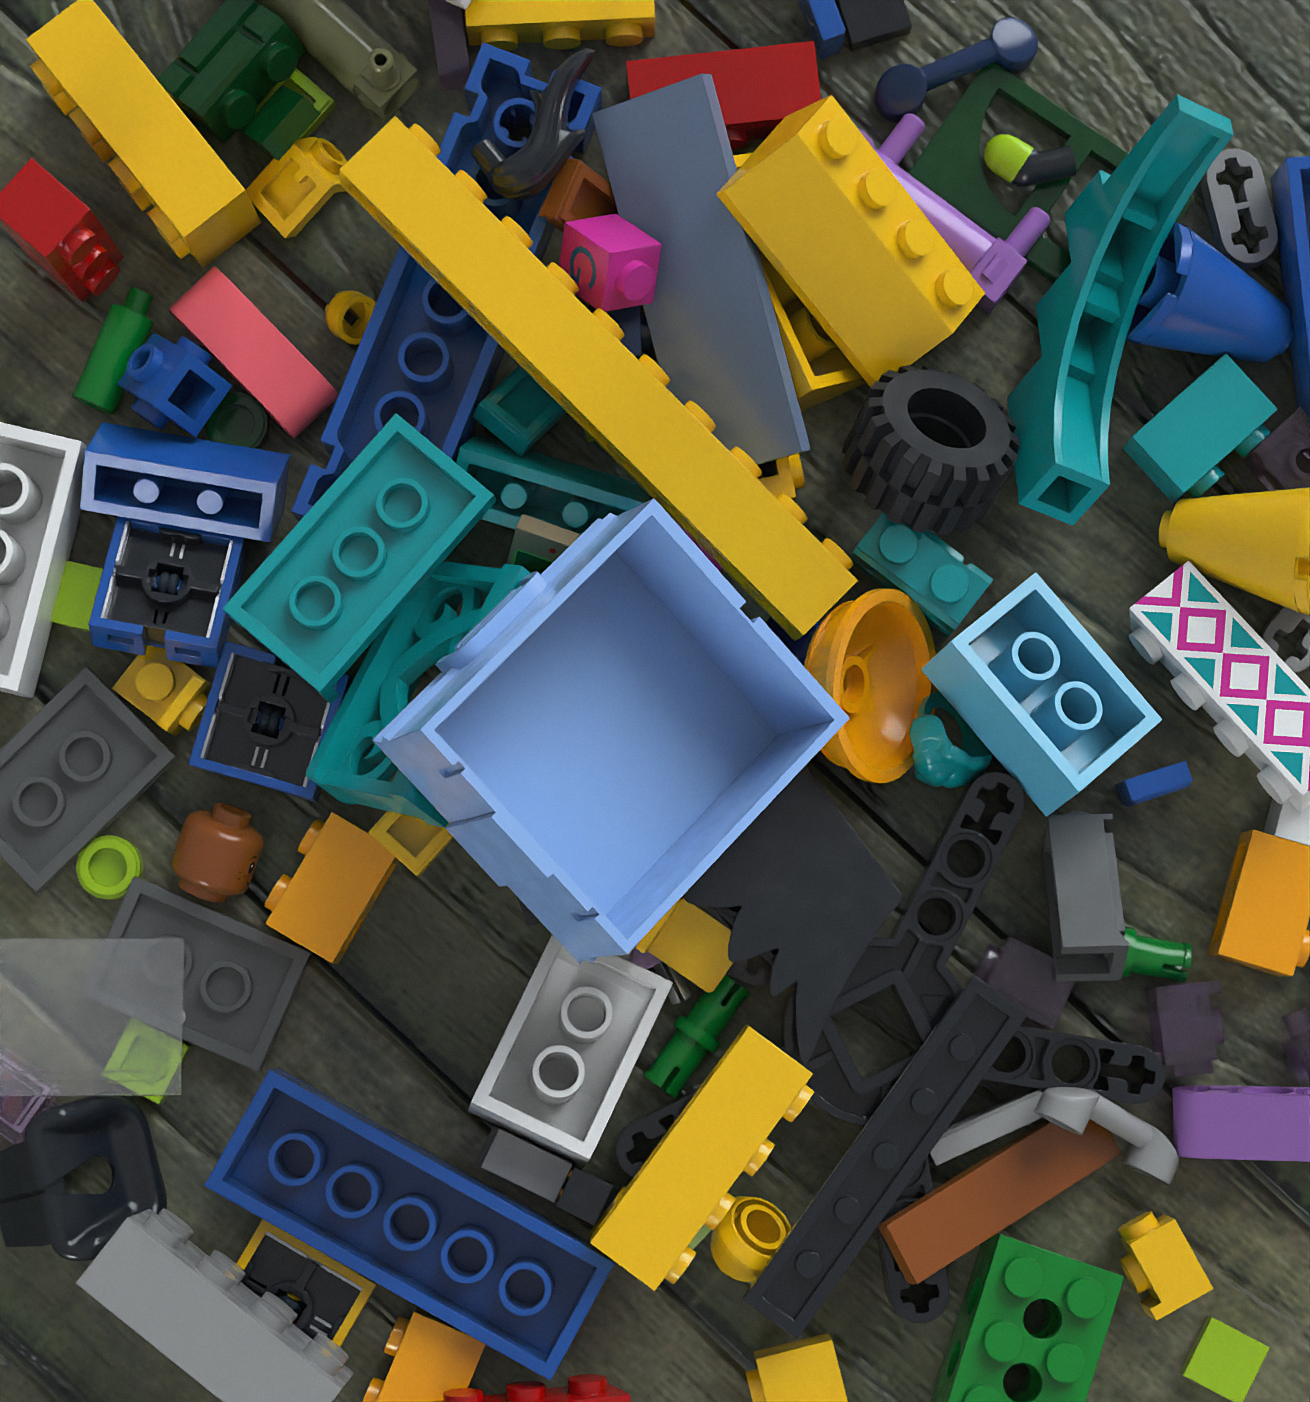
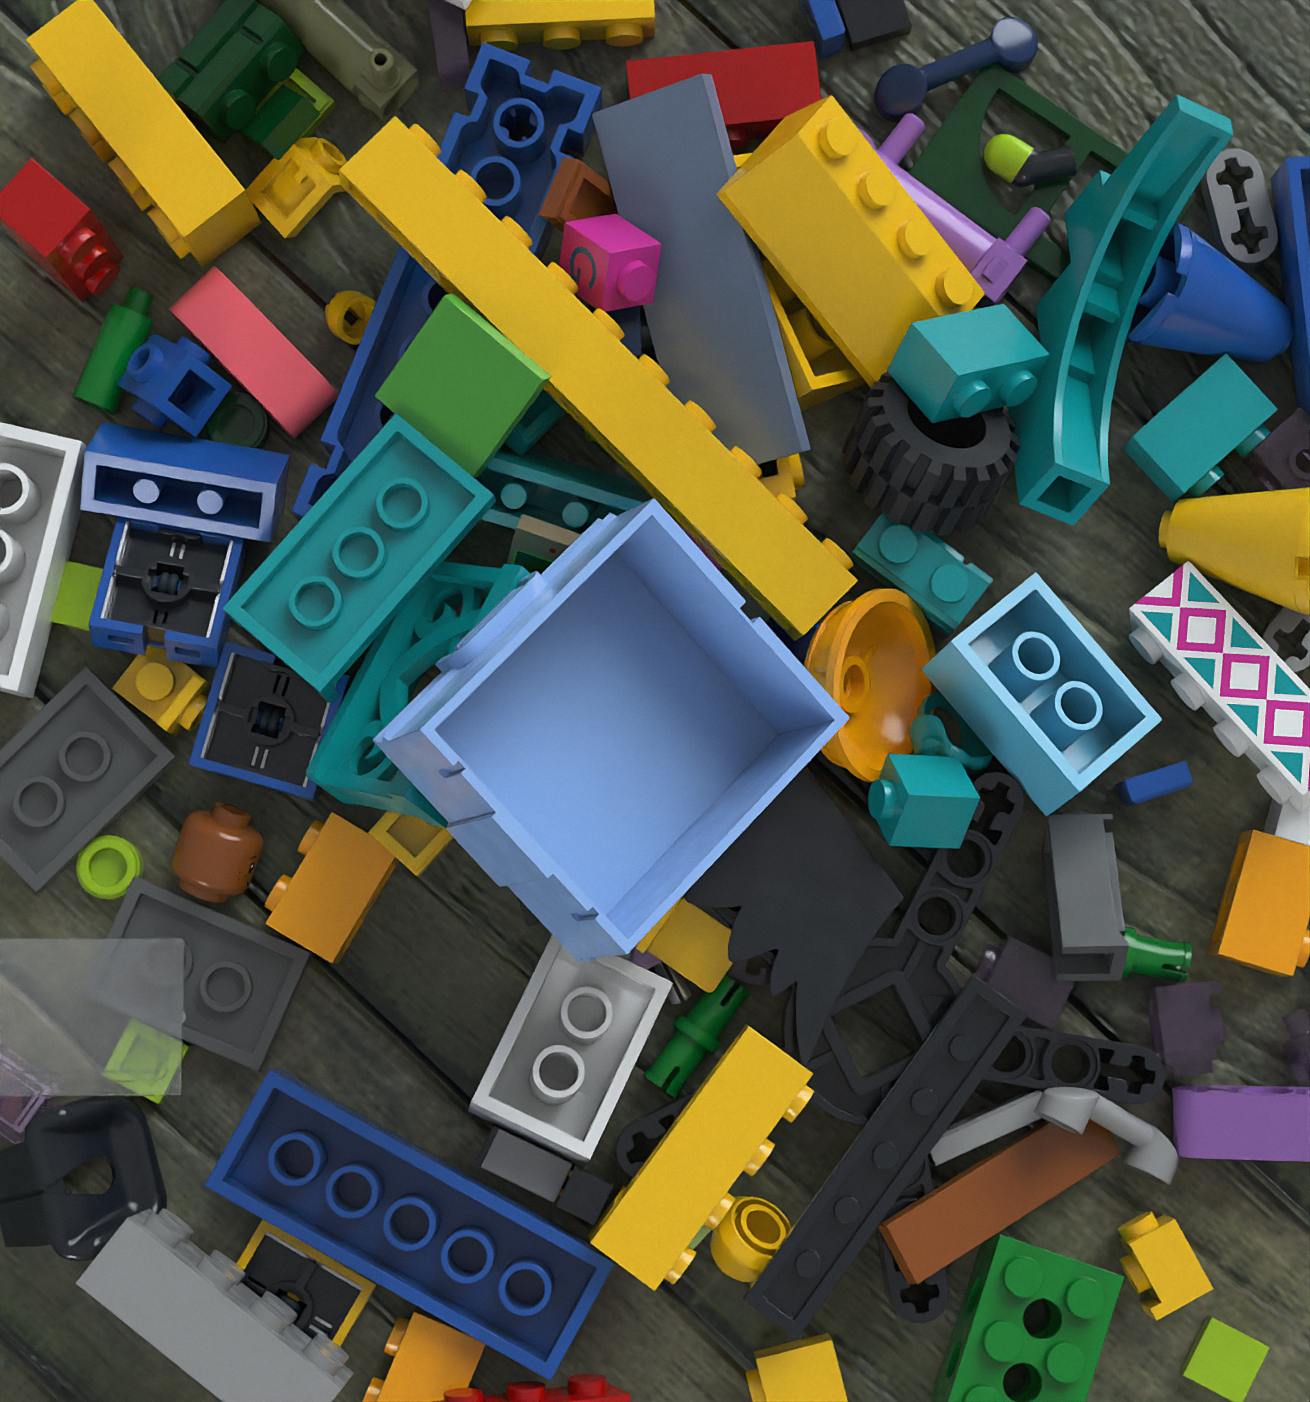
black piece [471,49,595,201] -> none
none -> bright green tile [375,293,552,478]
none -> teal brick [868,754,980,849]
none -> teal brick [887,304,1050,423]

